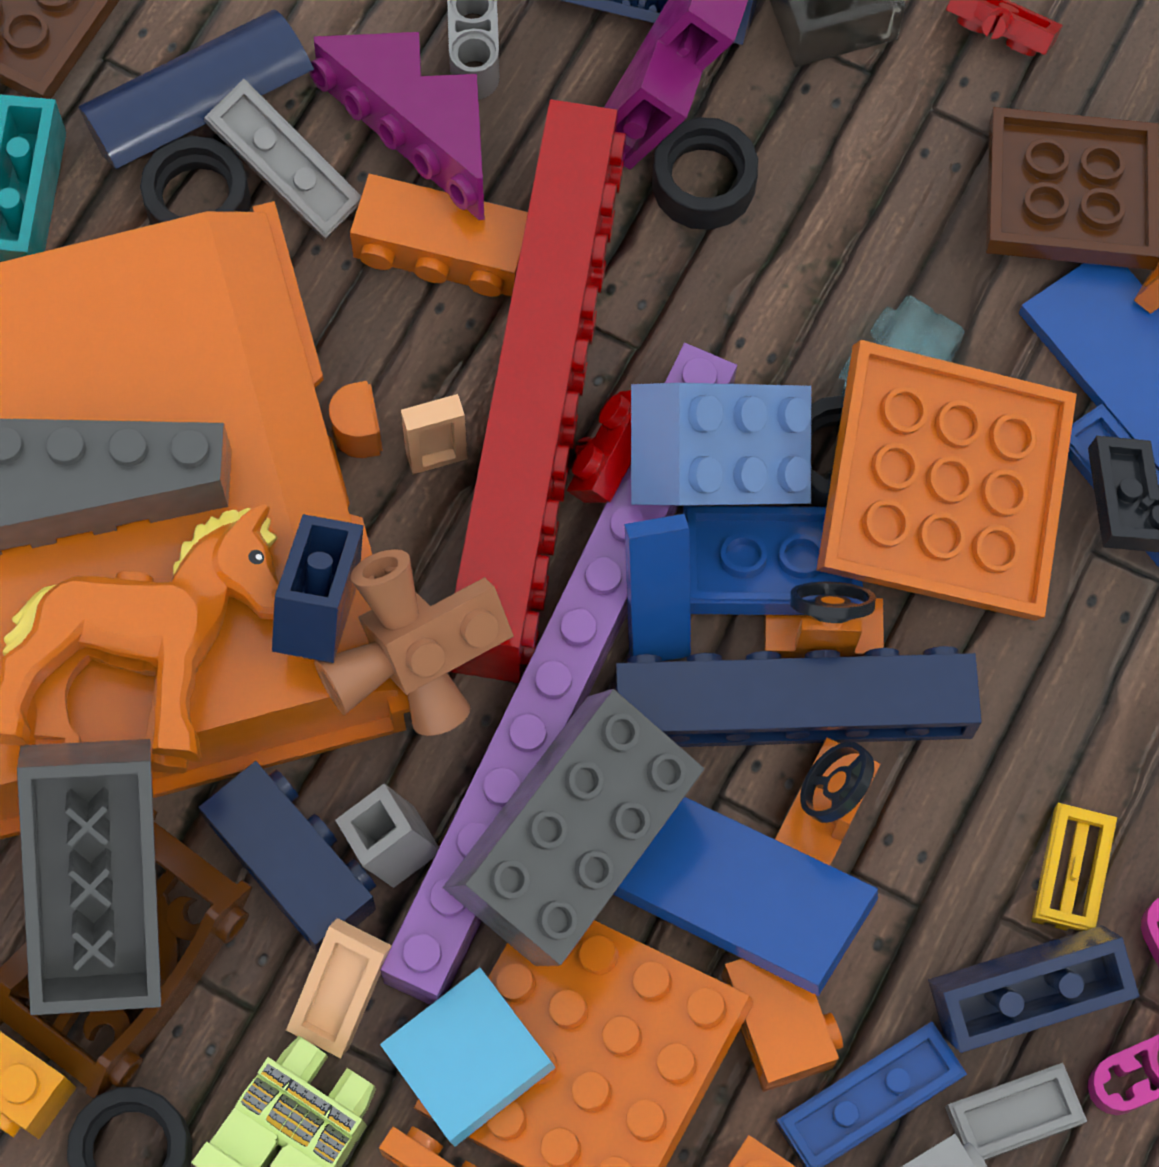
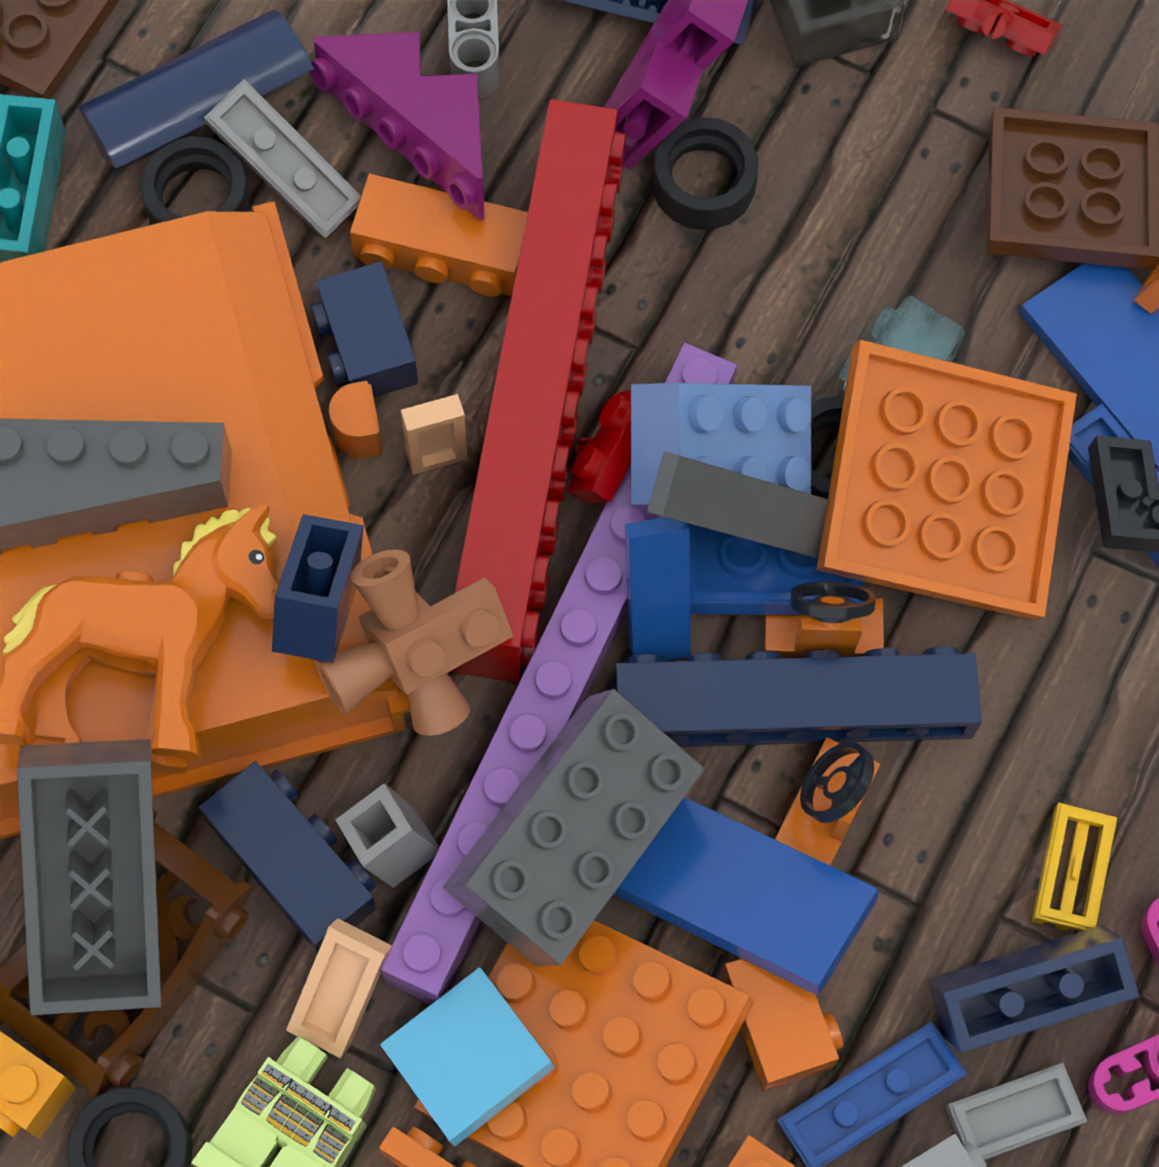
none -> dark blue brick [310,261,418,397]
none -> dark grey tile [647,451,829,558]

